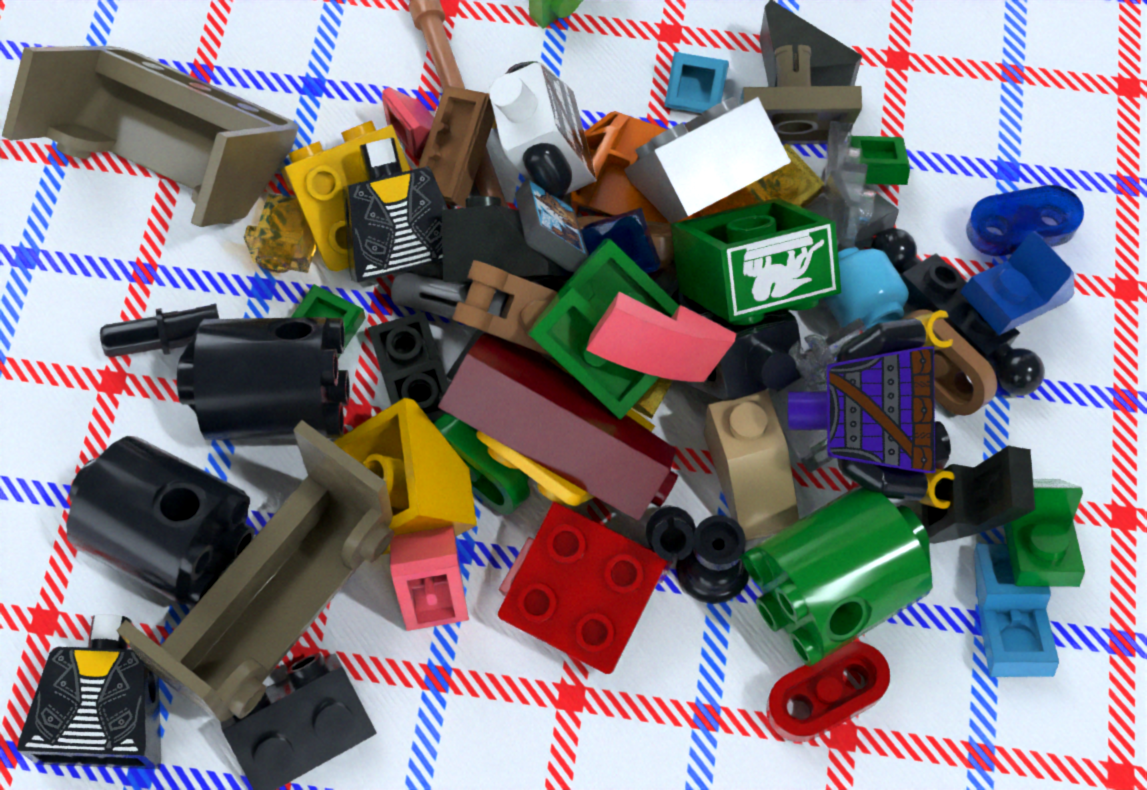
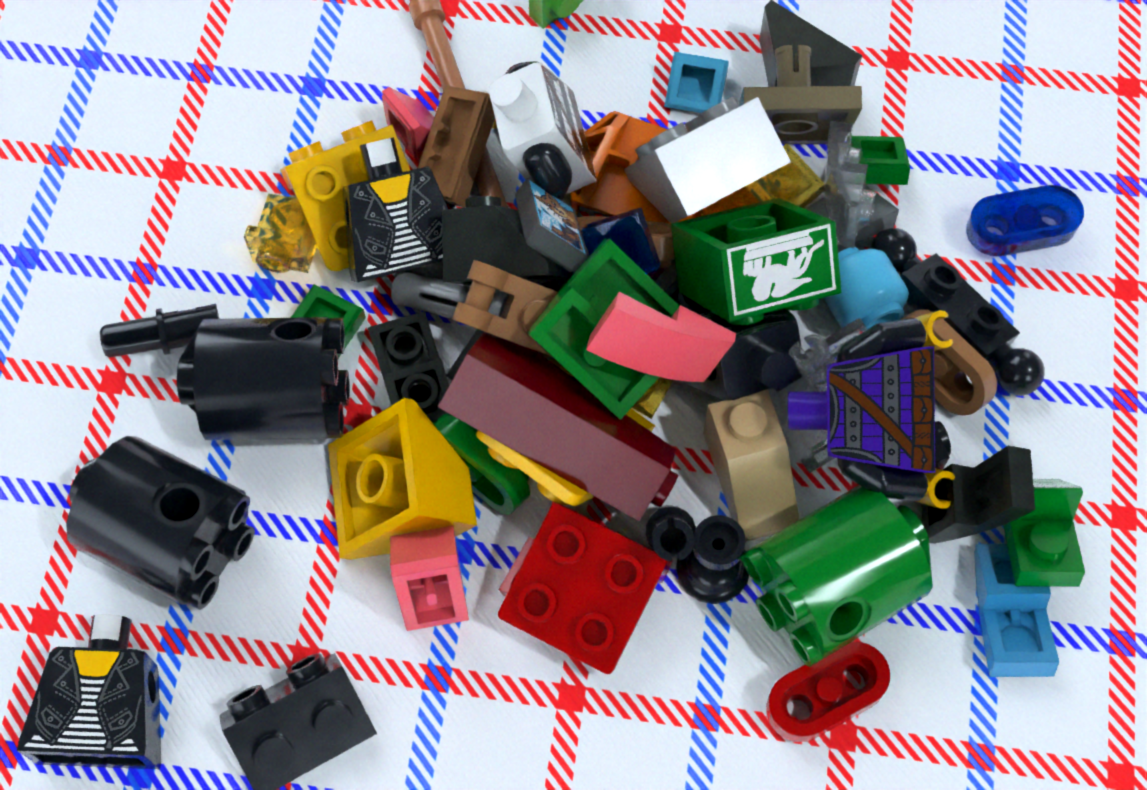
dark tan windscreen [2,46,299,227] -> none
dark tan windscreen [116,420,395,722] -> none
blue slope [960,231,1074,335] -> none

